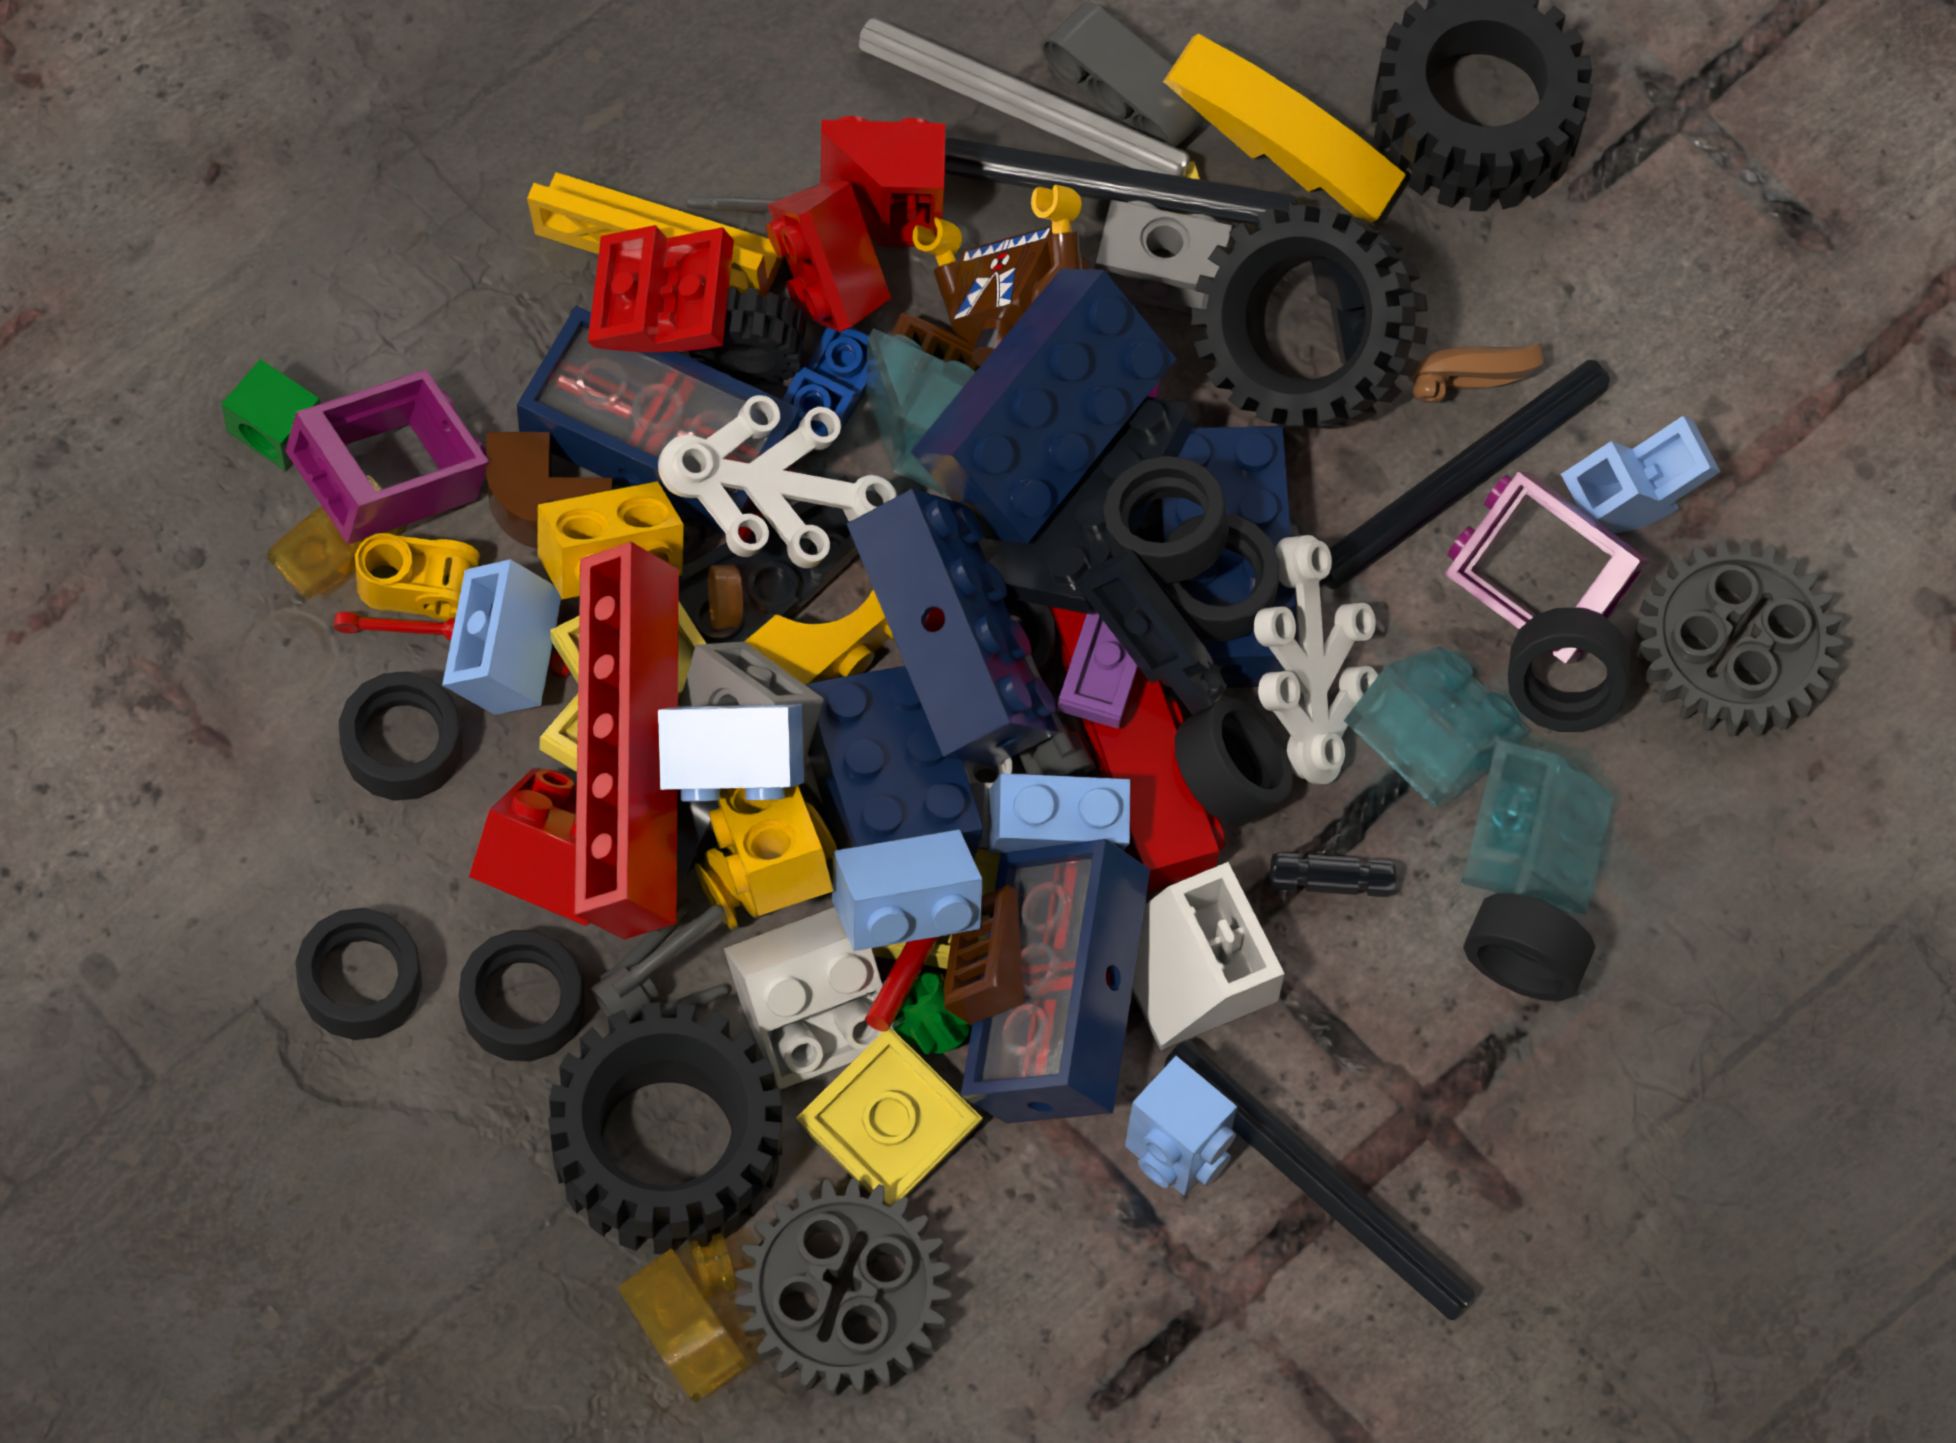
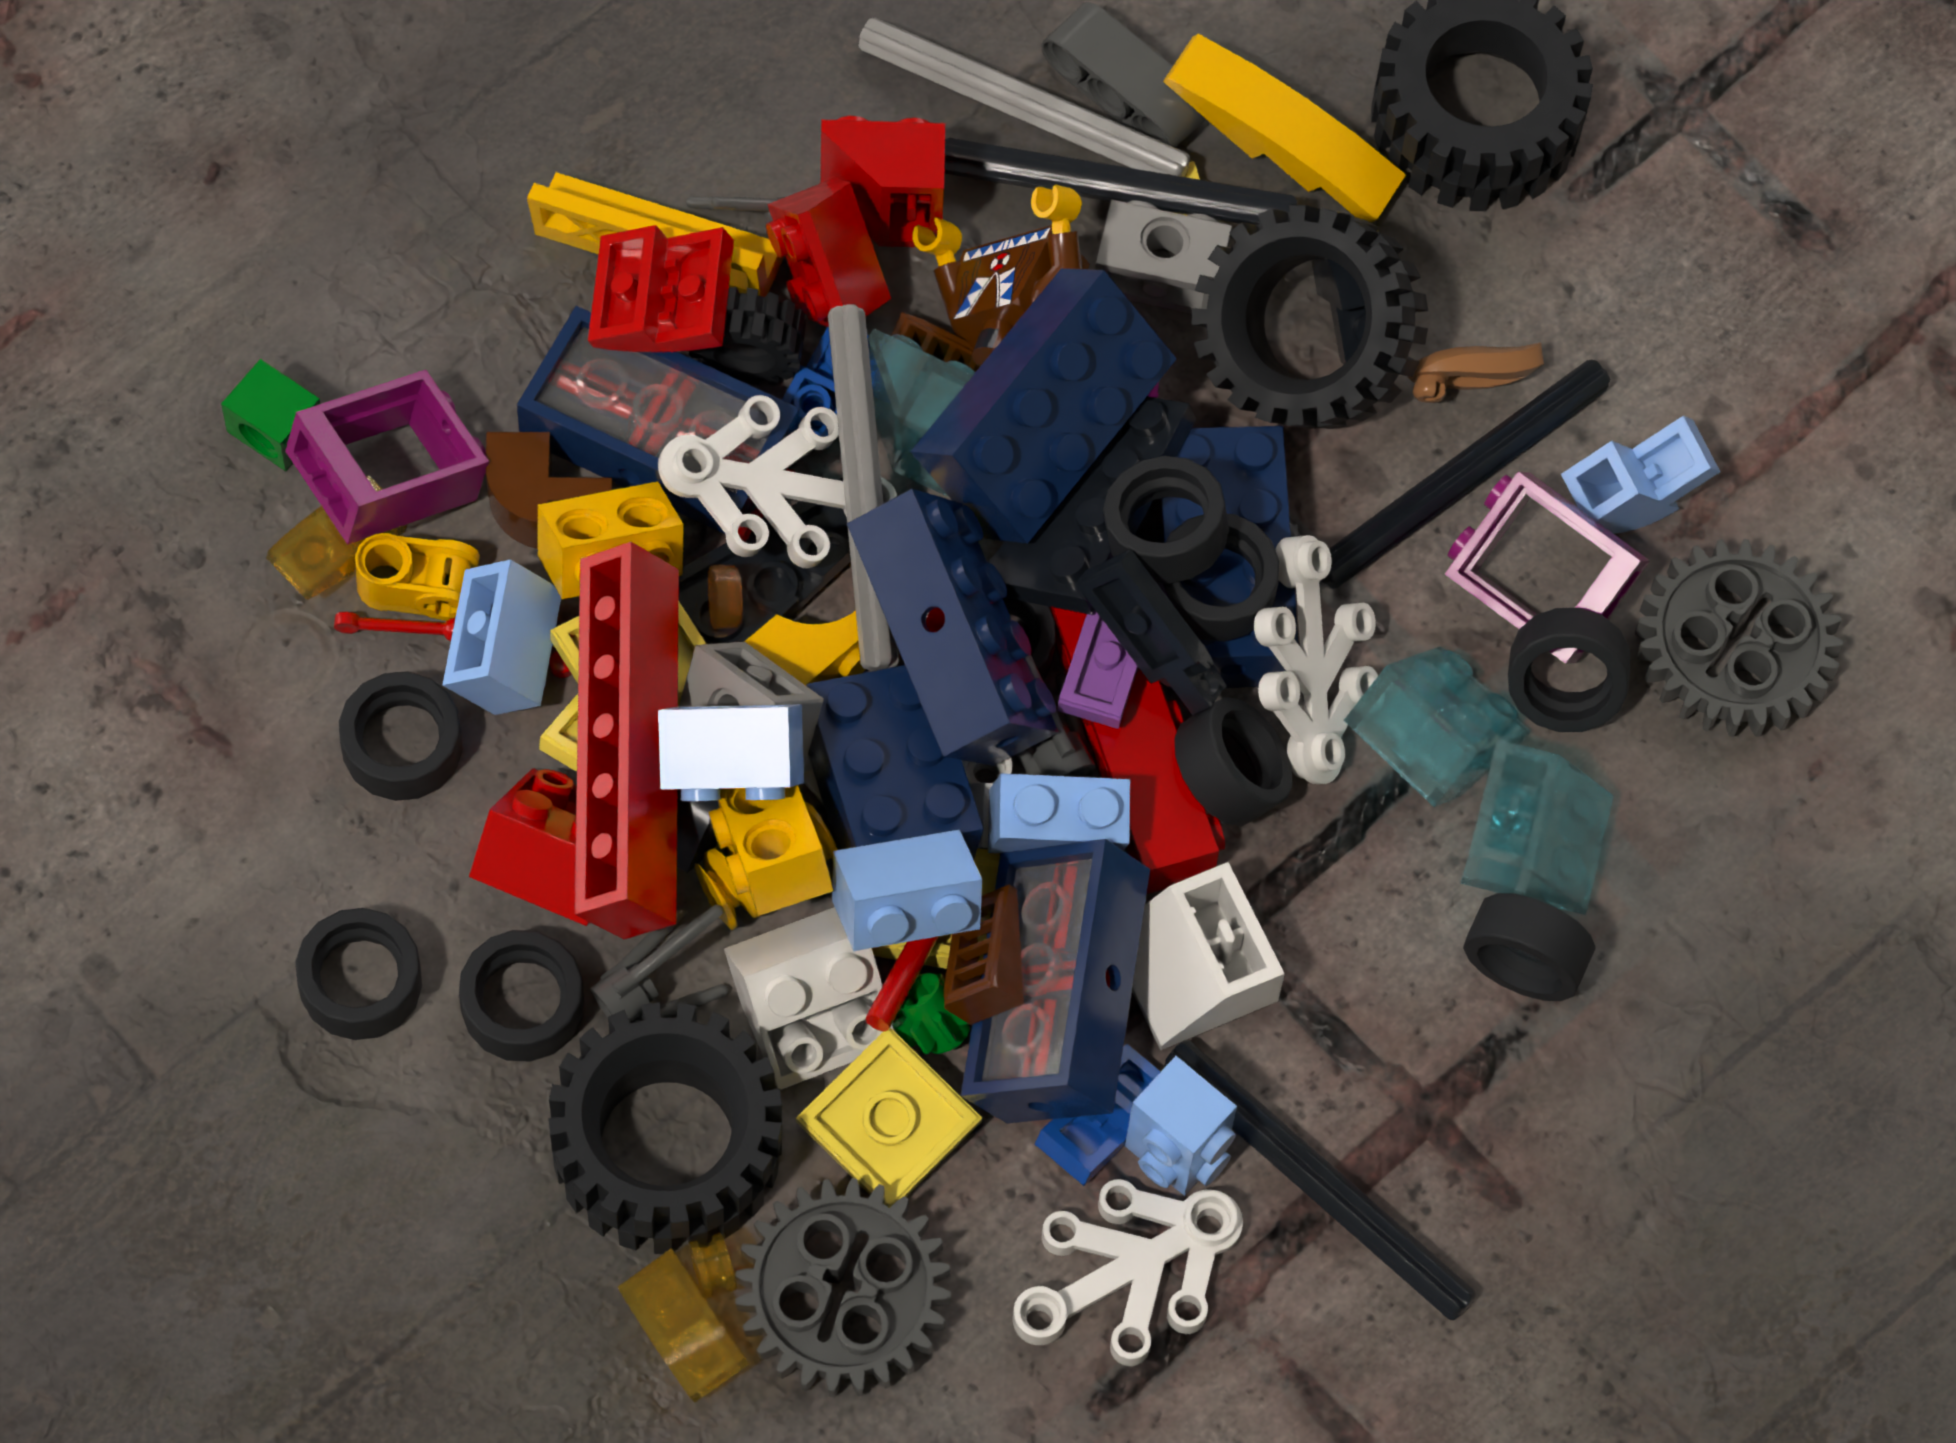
black axle [1269,852,1396,897] -> none
none -> light grey axle [828,304,899,671]
none -> white plant [1013,1179,1243,1366]
none -> blue slope [1035,1044,1161,1186]

